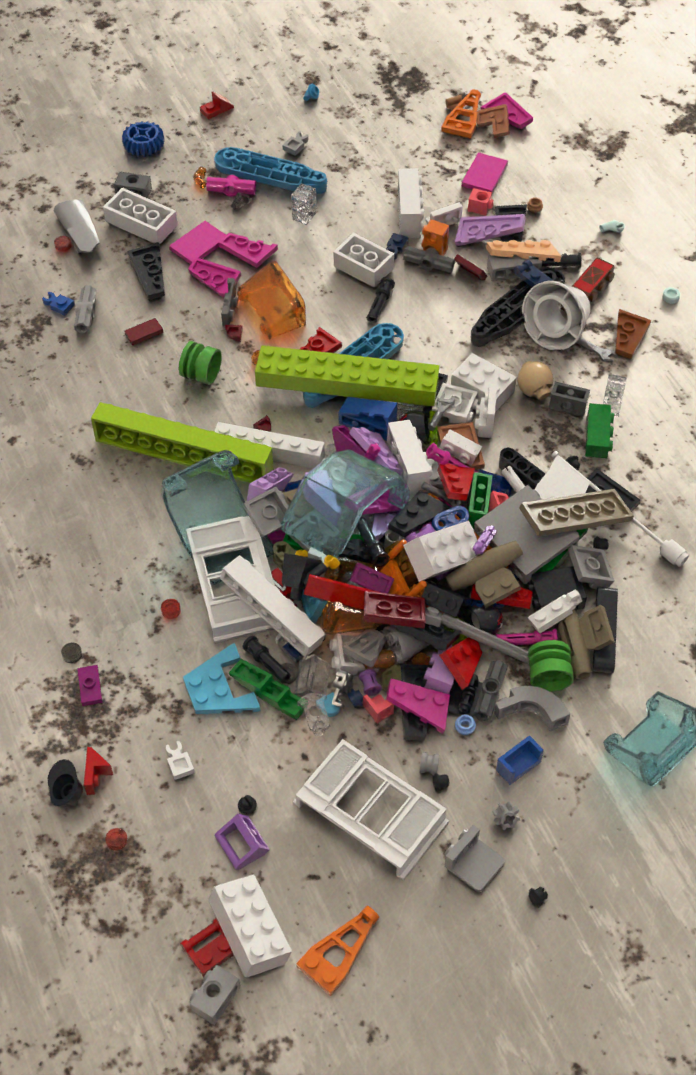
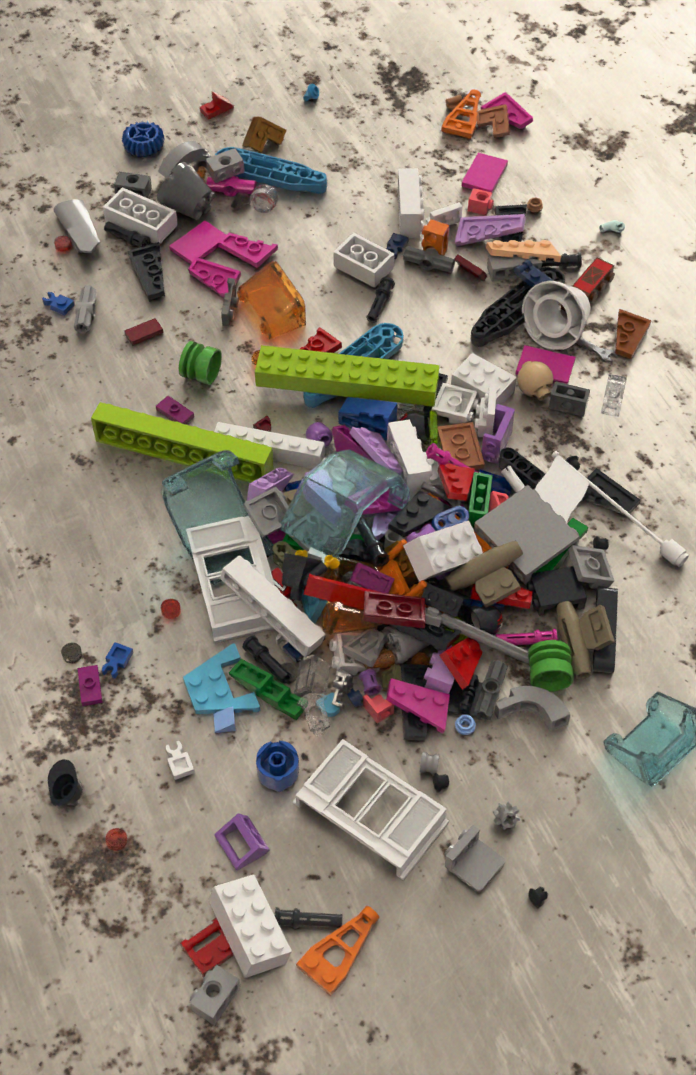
red slope [84,747,113,795] -> none
dark red tile [225,325,243,342] -> none
black piece [238,795,257,814] -> none
light grey plate [282,131,308,156] -> none
clear brick [291,183,316,225] -> none
dark pink axle [358,443,381,471] -> none
flat silver piece [428,394,455,431] -> none
white bracket [439,429,482,466] -> none
medium lavender axle [473,525,497,555] -> none
blue panel [496,735,544,785] -> none
dark tan plate [519,489,634,536] -> none
white hinge [528,589,582,633] -> none
green brick [585,403,614,459] -> none
light aqua tile [662,287,680,304] -> none
none -> blue plate [102,642,133,679]
none -> black pin [104,221,151,247]
none -> magenta plate [156,395,194,424]
none -> dark grey cone [157,162,216,220]
none -> light grey arch [158,141,212,179]
none -> light grey brick [206,148,244,183]
none -> light blue slope [213,707,236,733]
none -> pearl gold panel [242,116,287,153]
none -> clear helmet [250,184,279,213]
none -> blue brick [256,741,299,792]
none -> black pin [275,907,343,929]
none -> medium lavender head [306,422,333,448]
none -> medium lavender panel [481,404,515,464]
none -> dark pink tile [516,345,576,384]

